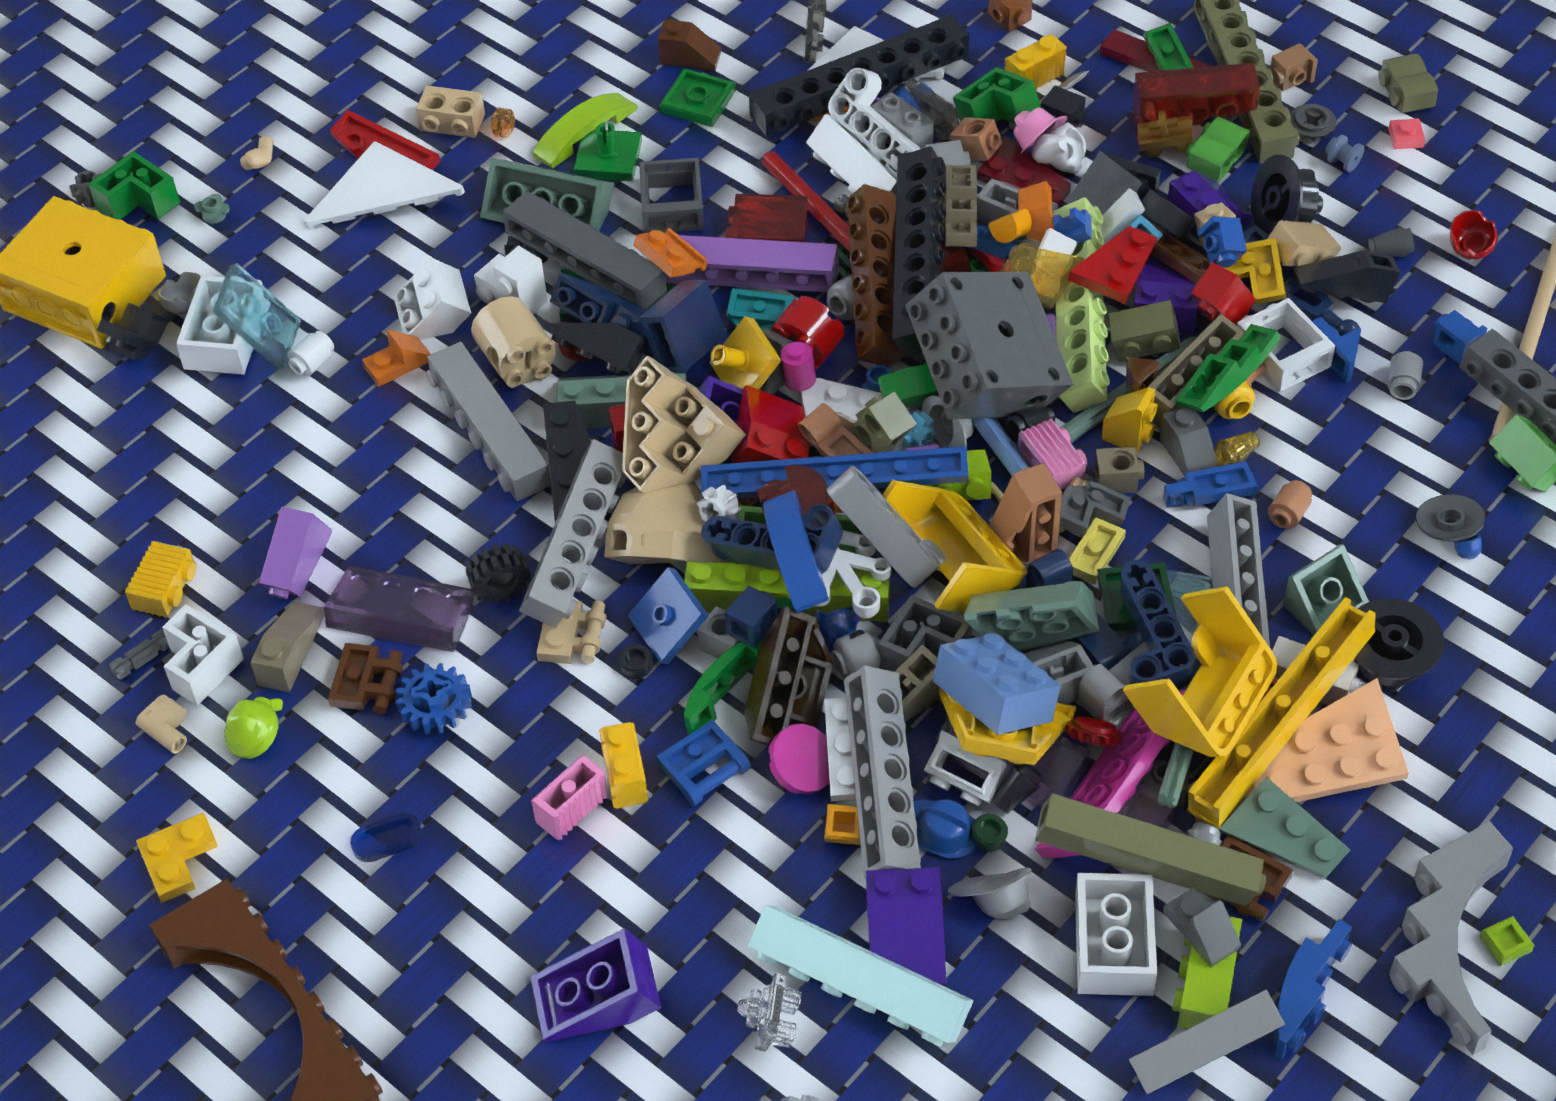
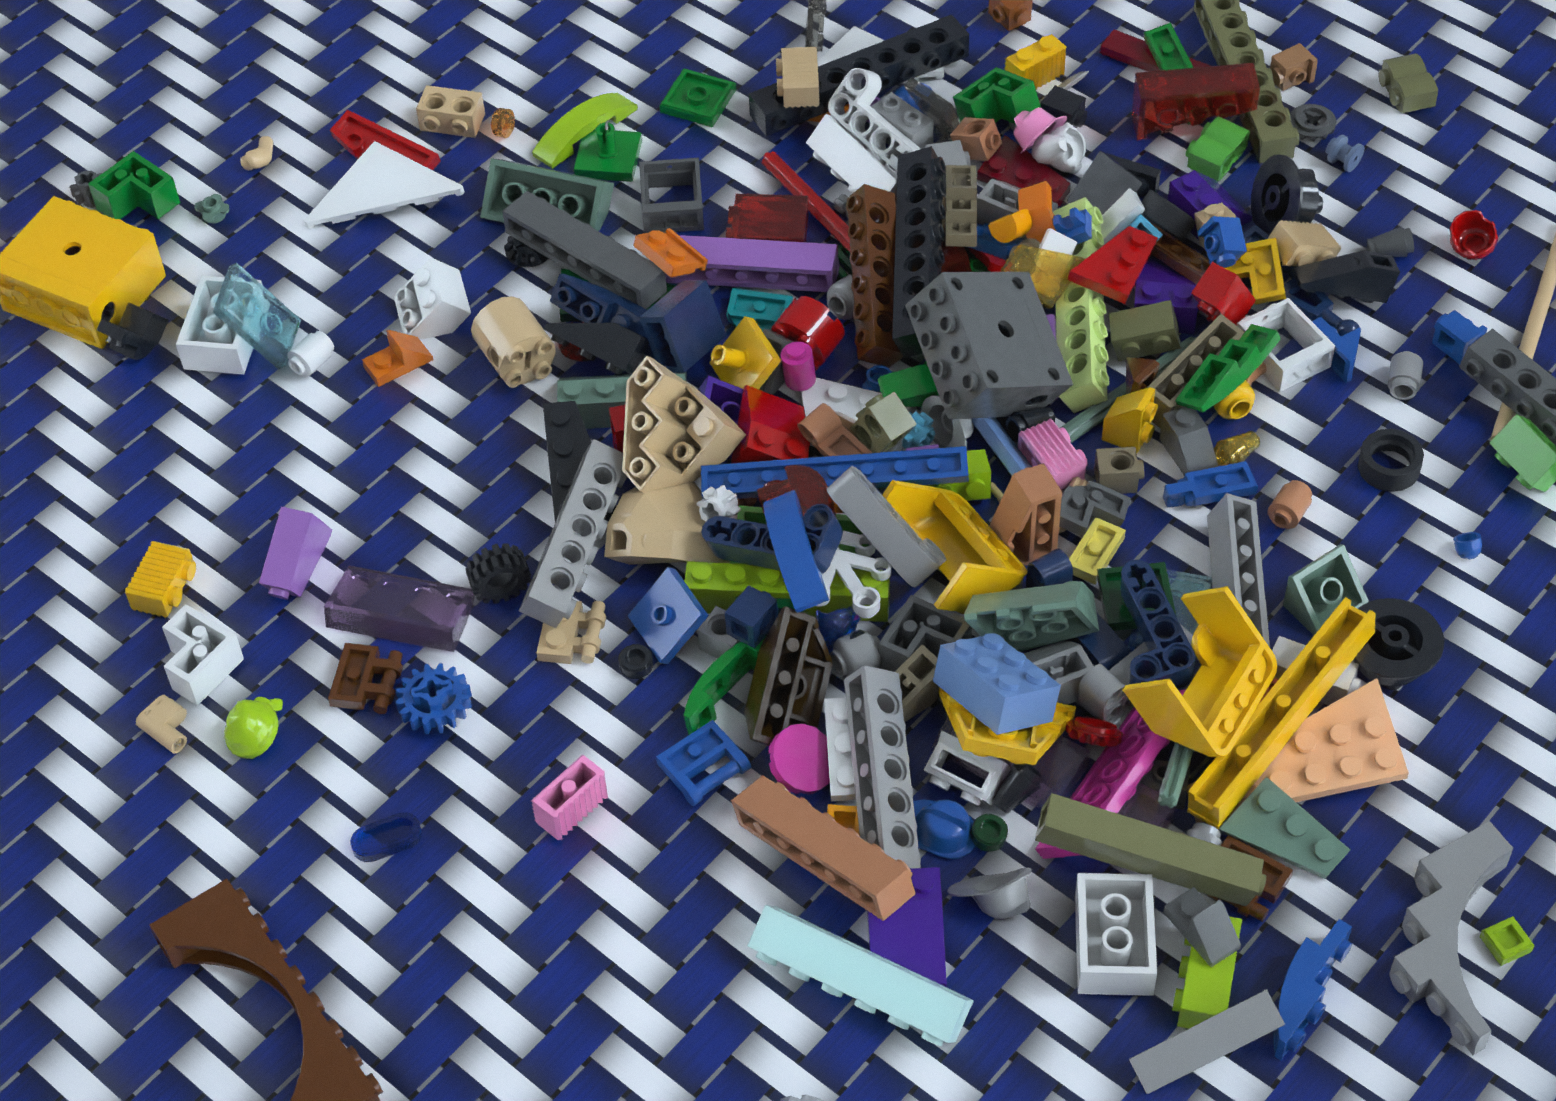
dark grey axle [109,629,170,680] -> none
yellow plate [136,812,218,903] -> none
light grey hair [158,272,201,315] -> none
dark tan slope [250,602,326,692] -> none
light grey brick [426,342,551,502] -> none
white brick [474,246,548,314] -> none
dark purple slope [531,928,661,1042] -> none
yellow brick [599,722,648,809] -> none
reddish brown slope [658,19,722,71] -> none
clear hips [737,973,802,1052] -> none
pearl gold hips [1138,110,1194,158] -> none
coral plate [1388,118,1425,149] -> none
dark grey dish [1416,494,1485,541] -> none
none -> nougat brick [731,775,916,921]
none -> tan brick [776,47,819,108]
none -> black tyre [1358,428,1424,492]

